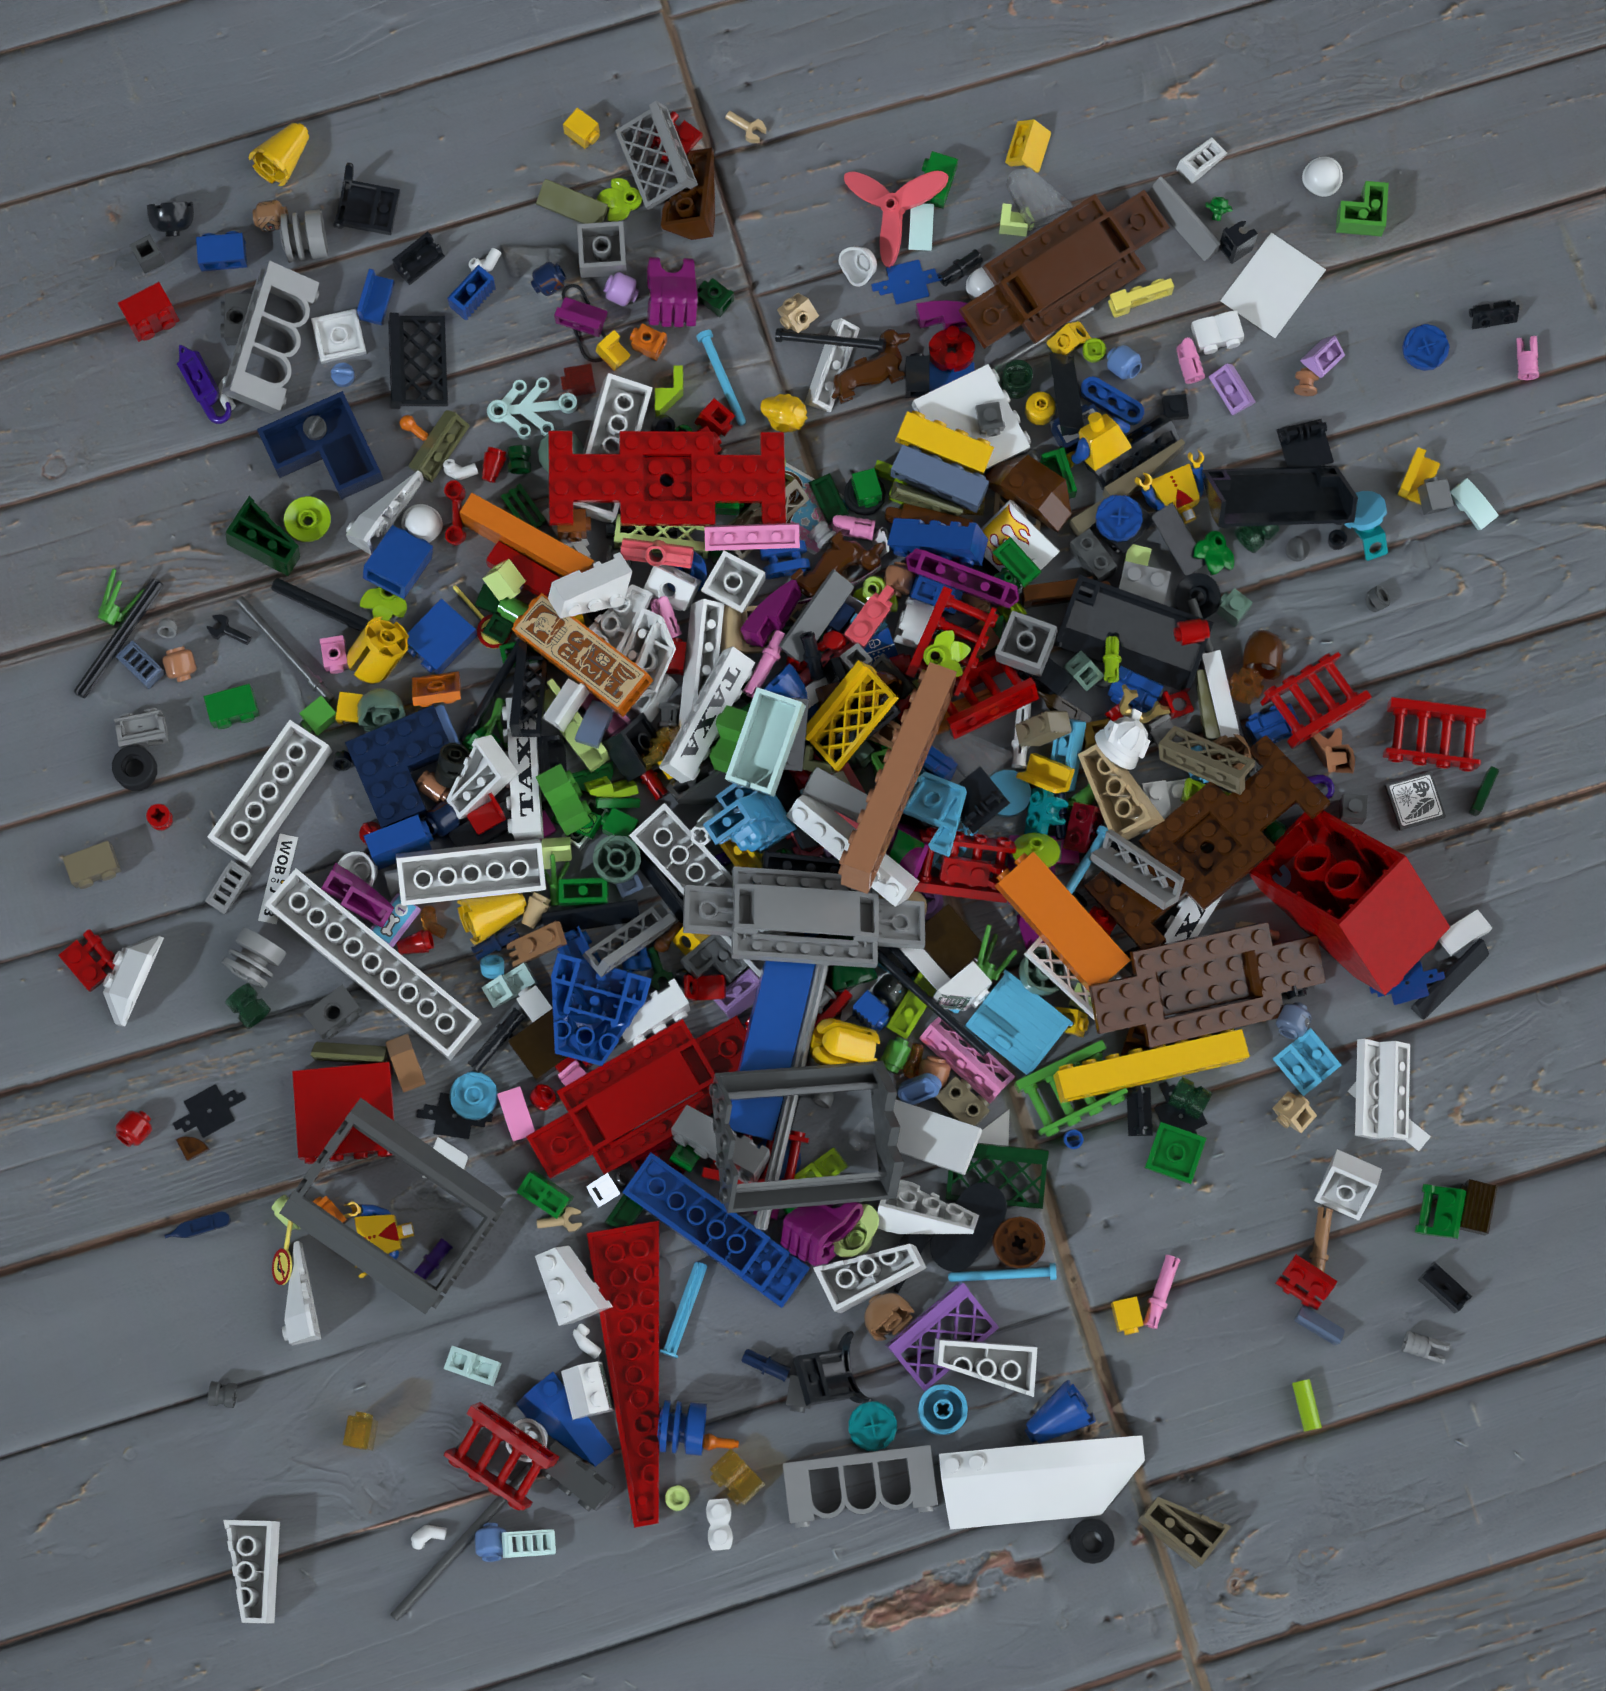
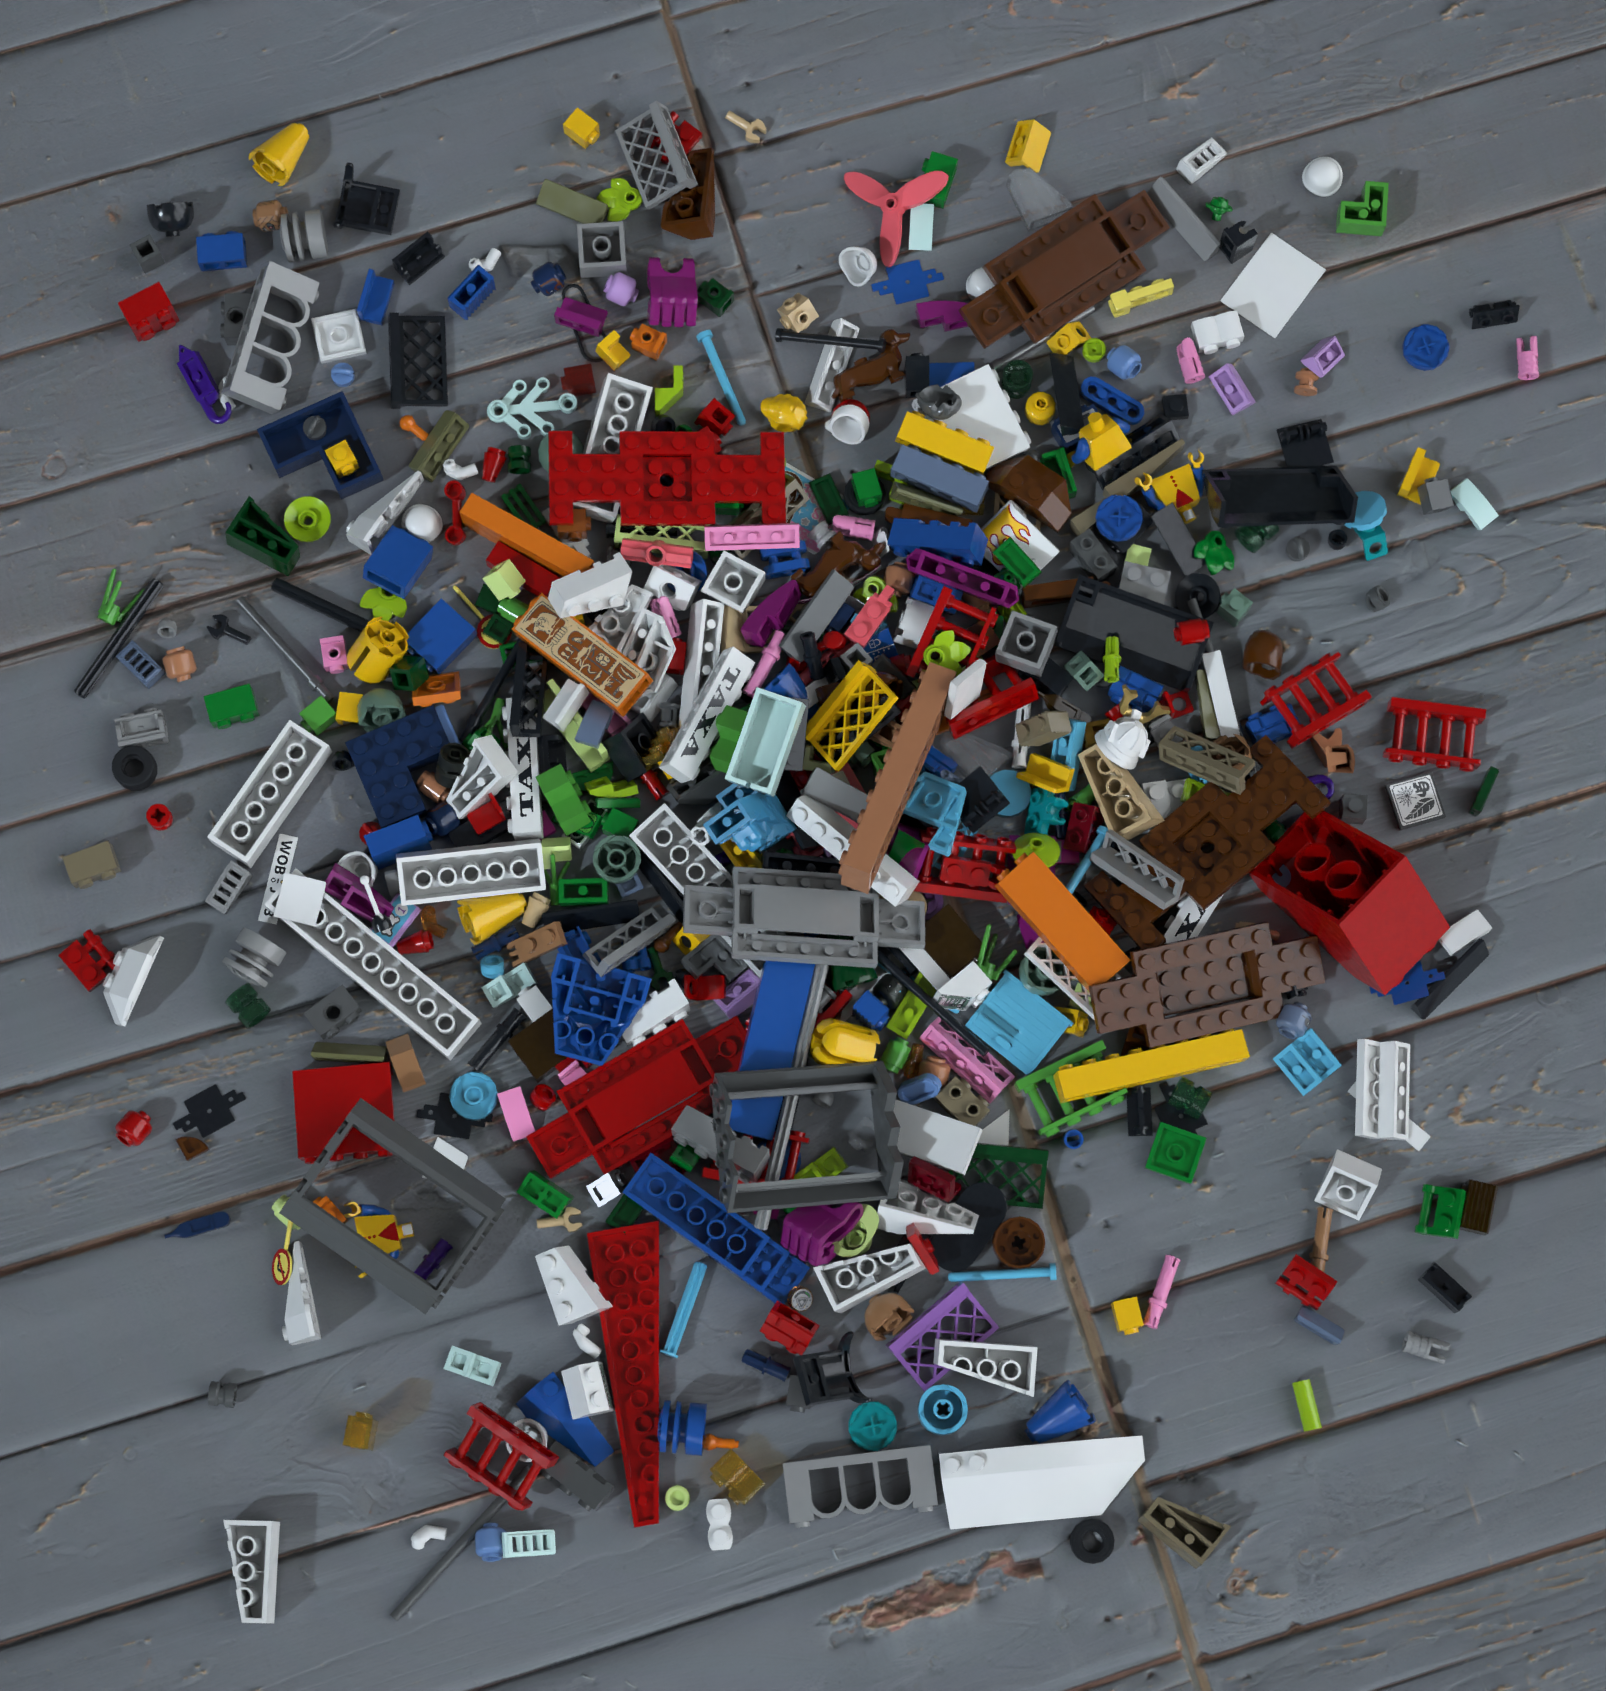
red plate [929,326,975,372] -> none
black pin [937,249,983,287] -> none
dark grey bracket [975,402,1005,437] -> none
yellowish green panel [999,203,1029,237] -> none
clear orange brick [1228,667,1264,705] -> none
tan brick [1272,1091,1317,1133] -> none
none -> white sticker [273,872,326,926]
none -> yellow brick [324,440,359,478]
none -> hinge [360,875,393,933]
none -> dark green brick [389,656,429,691]
none -> red brick [760,1300,820,1355]
none -> tile [787,1286,813,1312]
none -> white piece [825,399,870,445]
none -> red plate [906,1223,939,1275]
none -> dark red bracket [908,1156,961,1203]
none -> dark grey hair [915,384,962,420]
none -> sand blue piece [940,769,963,784]
none -> white tile [944,658,987,720]

